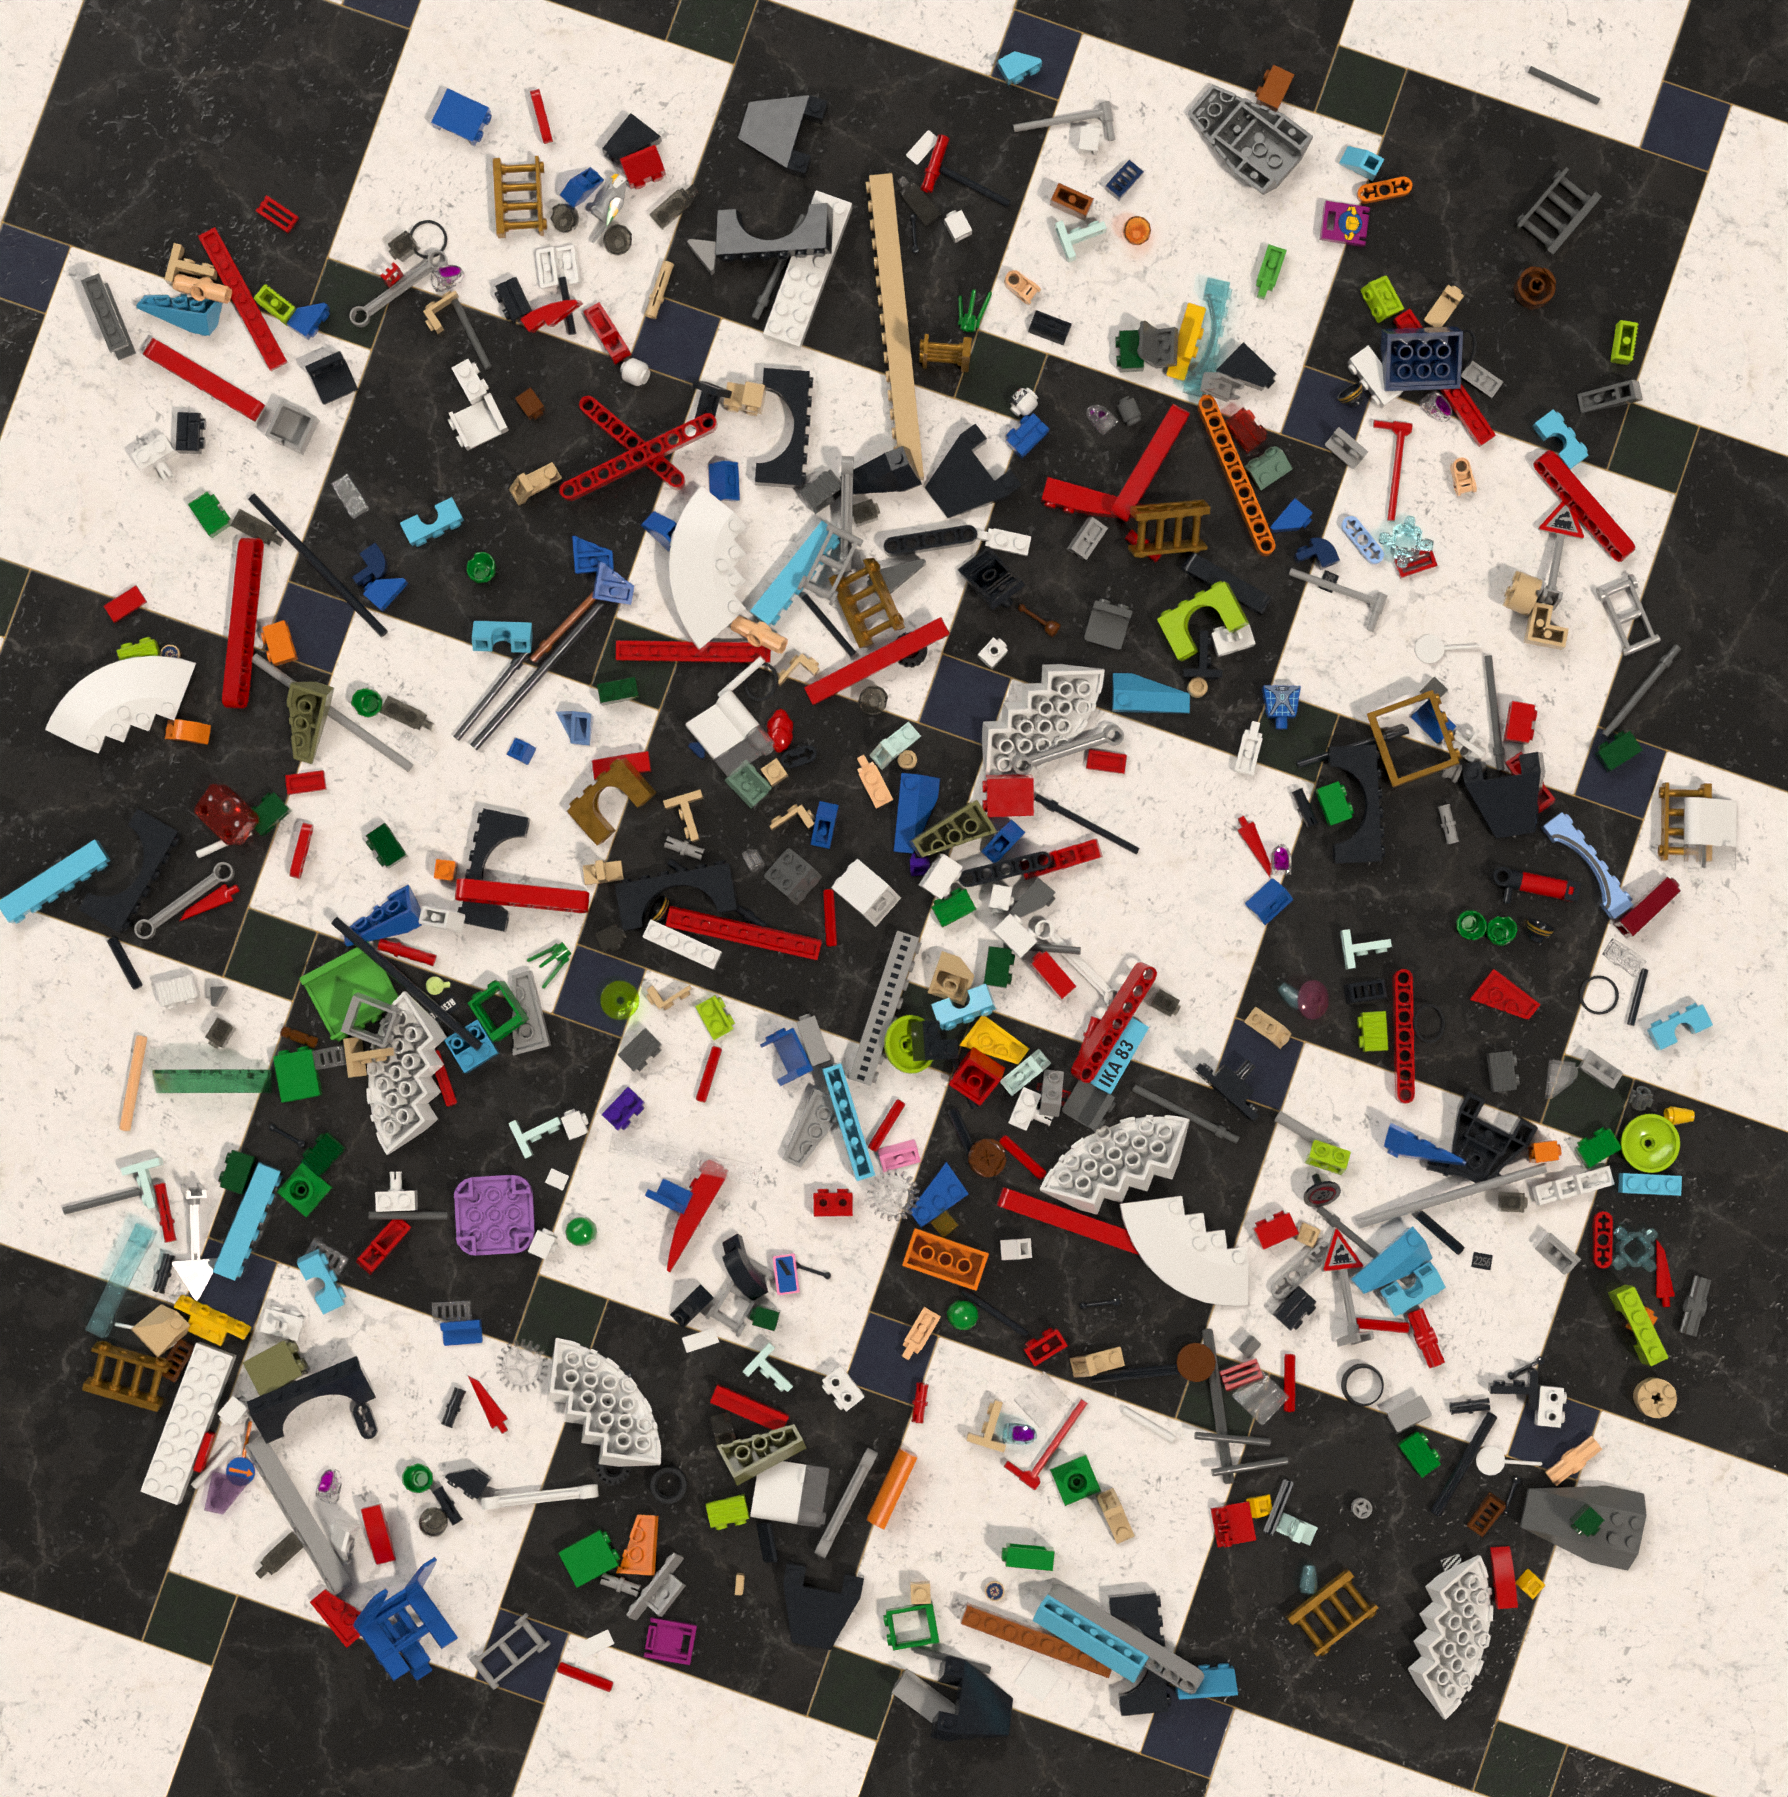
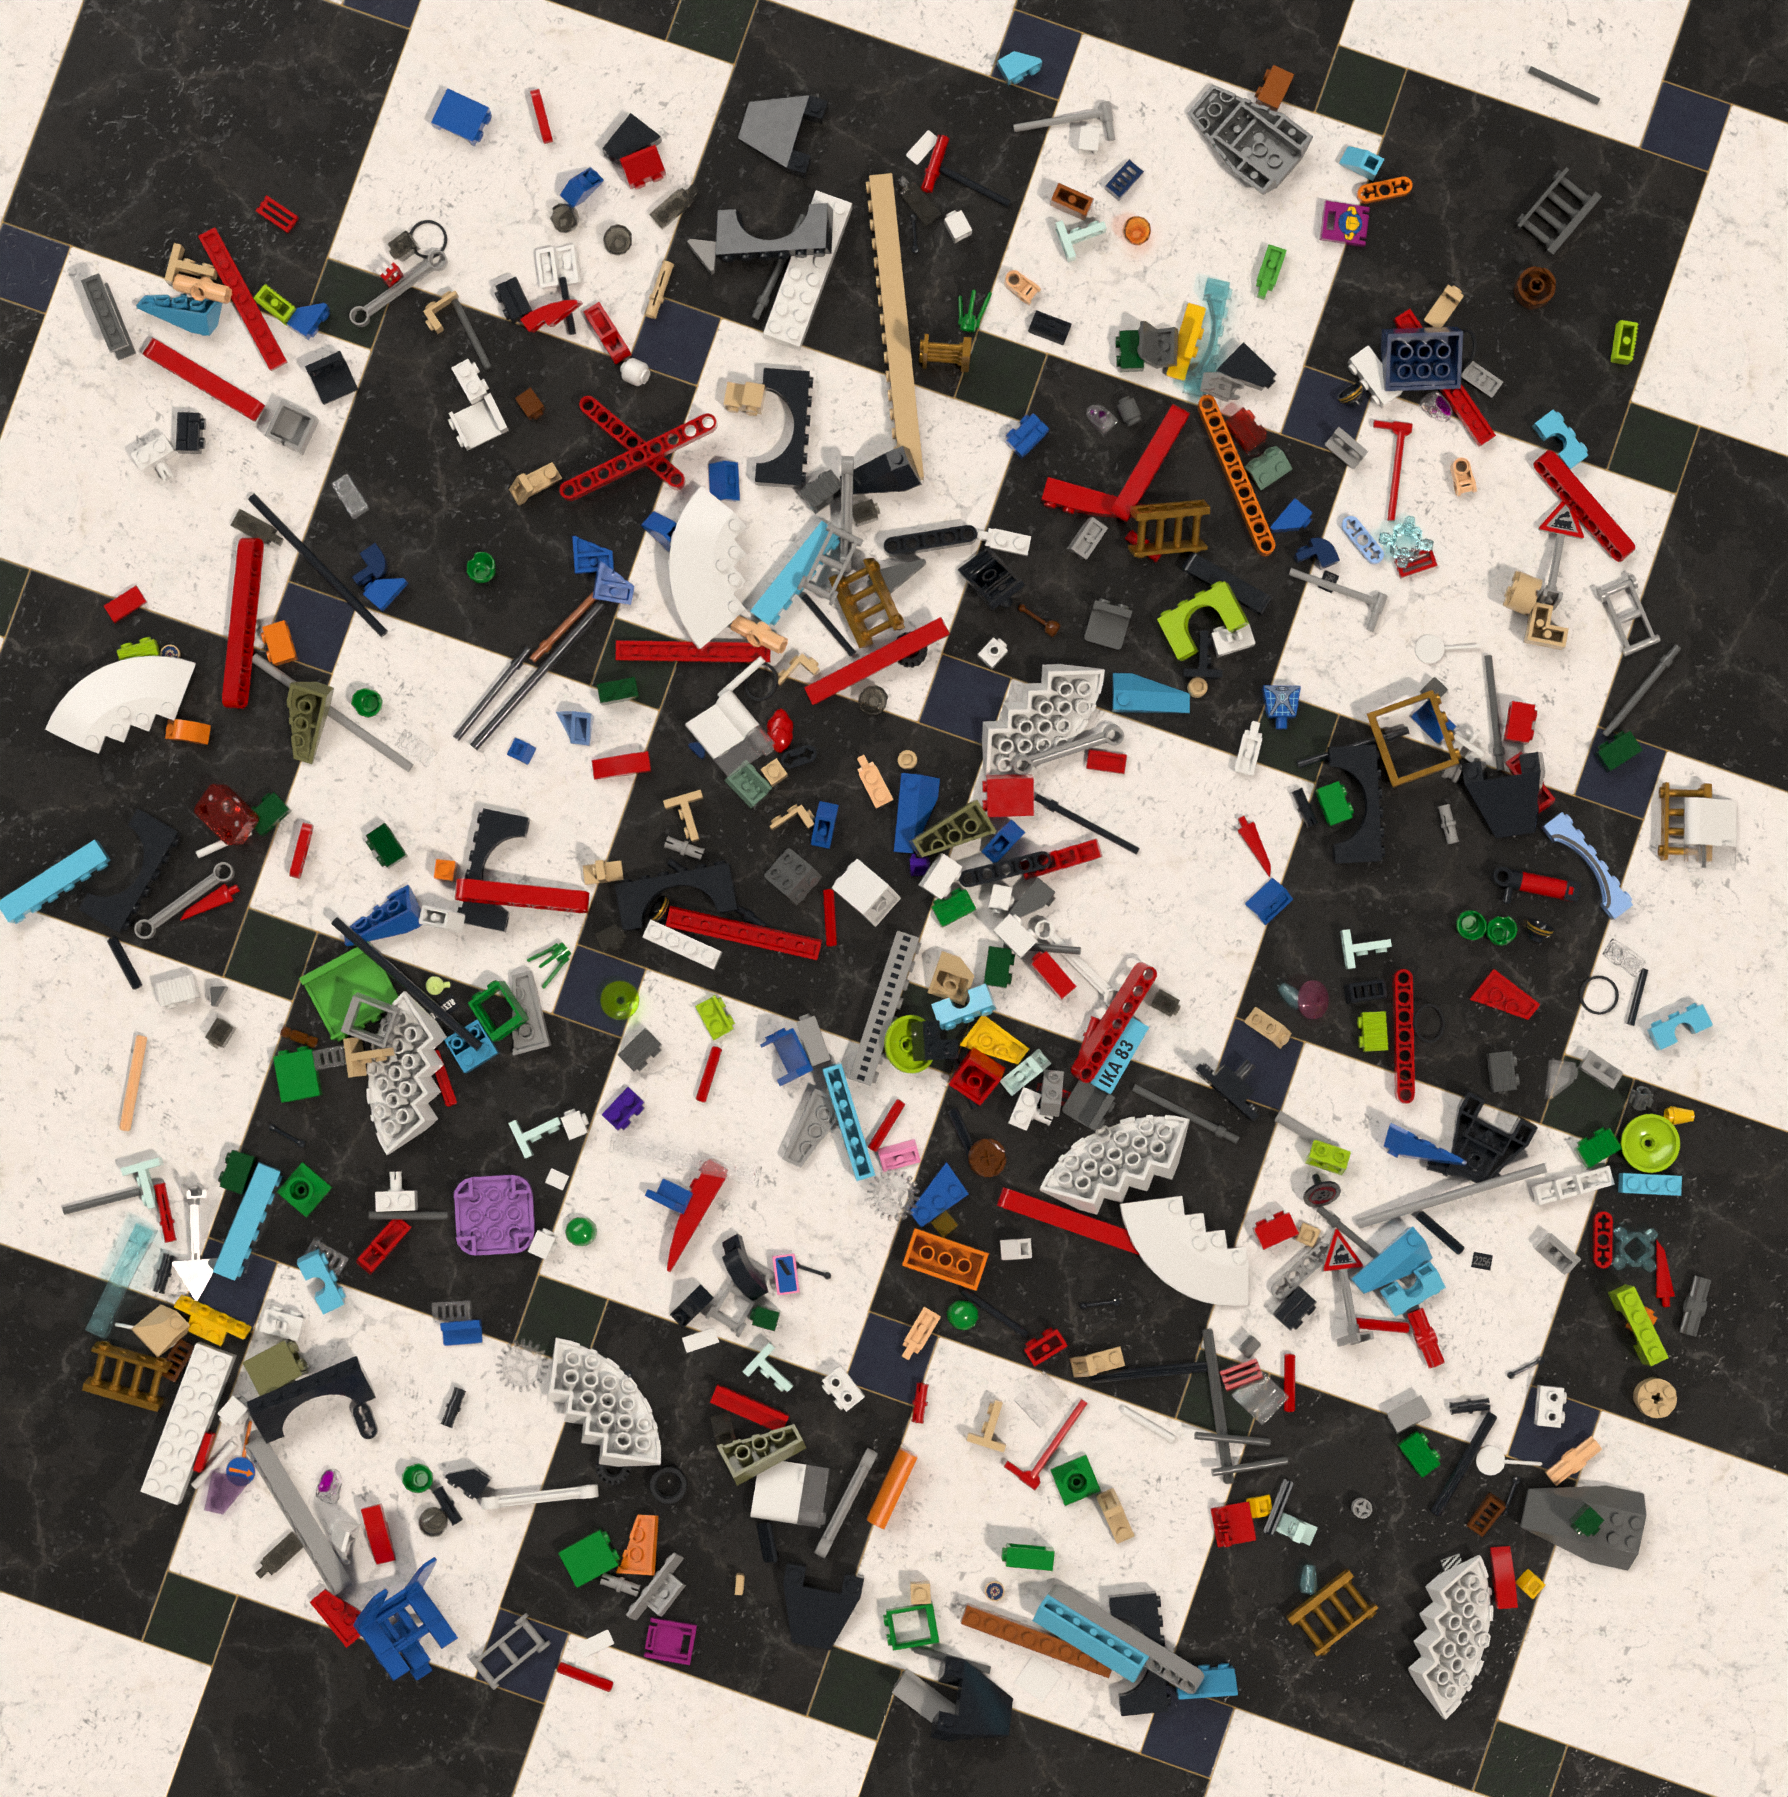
clear green windscreen [152,1069,273,1093] -> none
green brick [188,492,231,538] -> none
red tile [285,770,327,795] -> none
dark green brick [301,1132,347,1177] -> none
red pin [377,938,437,966] -> none
clear smoke hinge [380,696,434,731] -> none
medium azure arch [400,497,464,547] -> none
clear rock [431,265,464,292] -> none
red bar [468,1376,508,1434] -> none
medium azure arch [472,621,533,653] -> none
pearl gold fence [493,156,547,238] -> none
pearl gold arch [567,758,657,846] -> none
light grey animal [591,174,627,244] -> none
tan bracket [646,985,692,1011] -> none
black bracket [692,379,732,429] -> none
lime brick [706,1494,750,1530] -> none
clear slope [742,849,765,872] -> none
red brick [813,1189,853,1217] -> none
light aqua bracket [869,722,921,770] -> none
black wedge [925,423,1022,518] -> none
red axle [999,1135,1047,1180] -> none
rock [1002,1423,1037,1445] -> none
white head [1009,388,1038,416] -> none
reddish brown tile [1176,1343,1216,1382] -> none
rock [1270,844,1291,876] -> none
black tyre [1341,1364,1384,1407] -> none
lime bracket [1360,275,1404,323] -> none
black bracket [1488,1368,1538,1410] -> none
clear smoke brick [1498,1192,1528,1213] -> none
orange brick [1527,1141,1562,1163] -> none
dark grey slope [1577,380,1643,413] -> none
dark red slope [1613,877,1681,938] -> none

